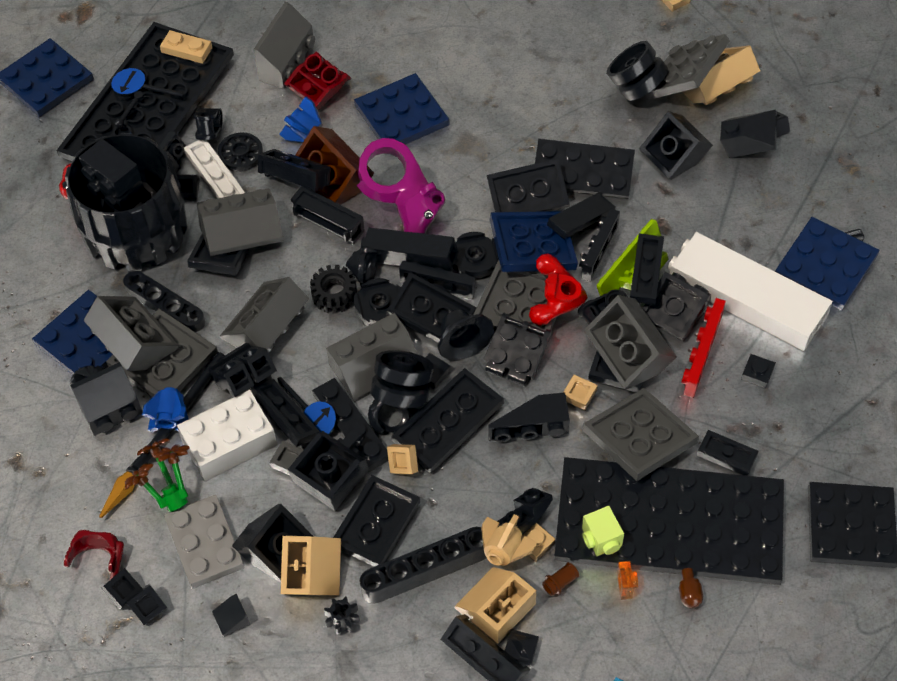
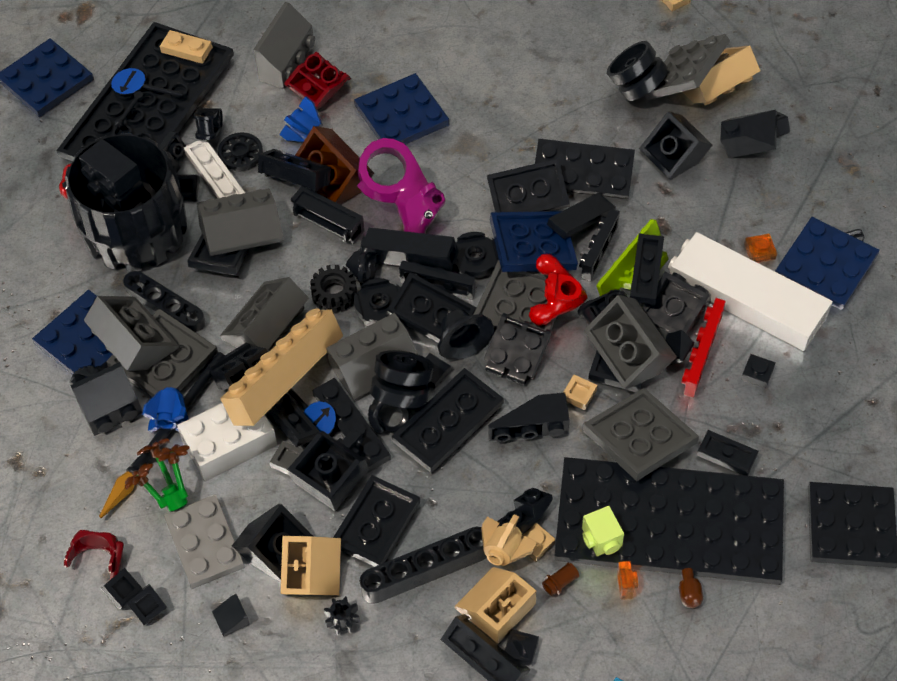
tan plate [387,444,418,474] -> none
none -> tan brick [220,308,343,426]
none -> black slope [665,330,695,365]
none -> clear orange plate [744,234,777,262]

